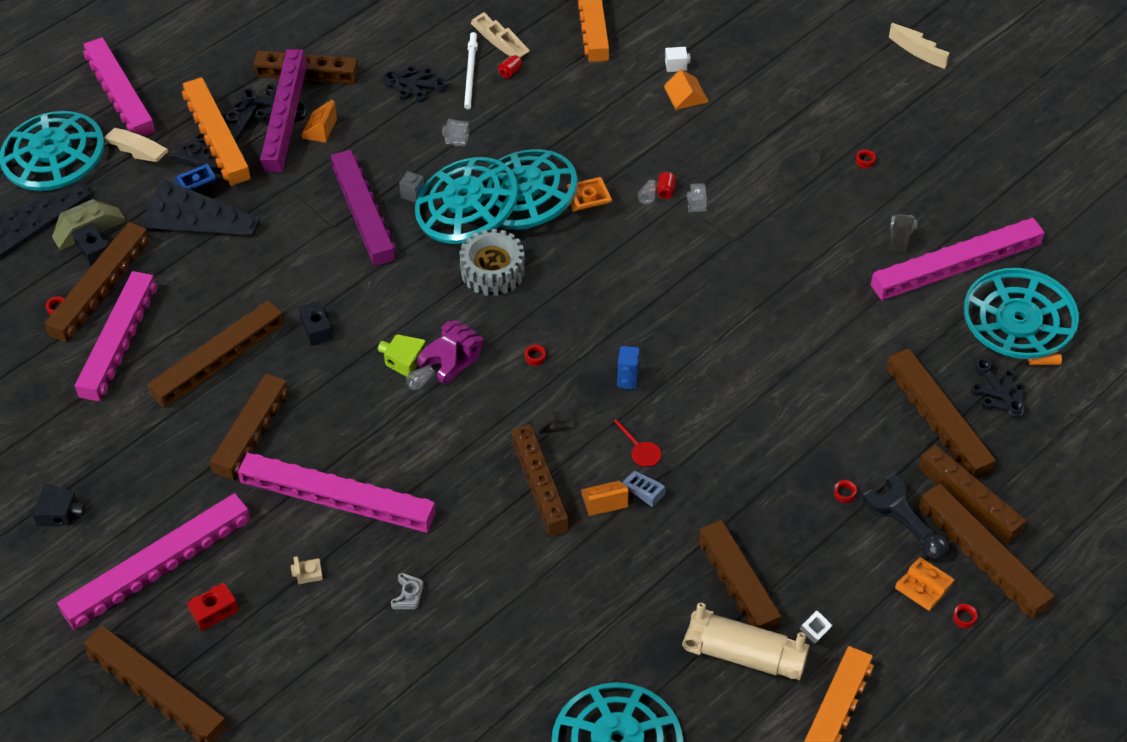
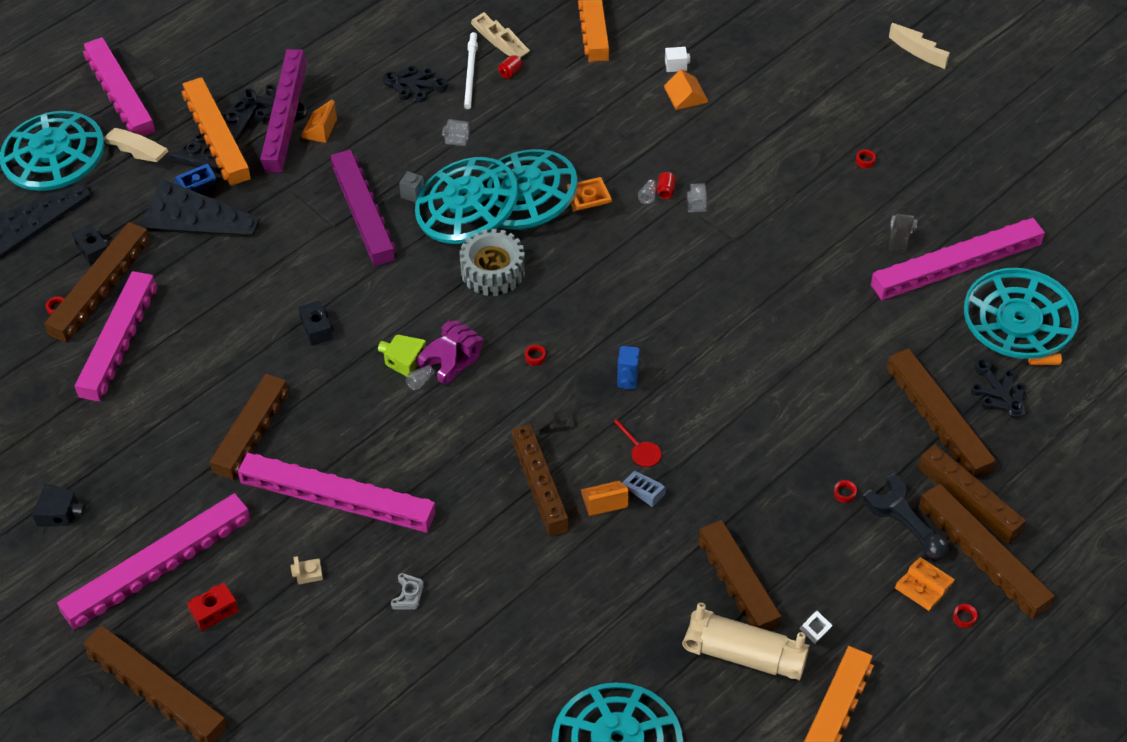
olive wedge [52,199,126,250] -> none
reddish brown brick [147,300,284,409] -> none
reddish brown brick [253,51,358,84] -> none

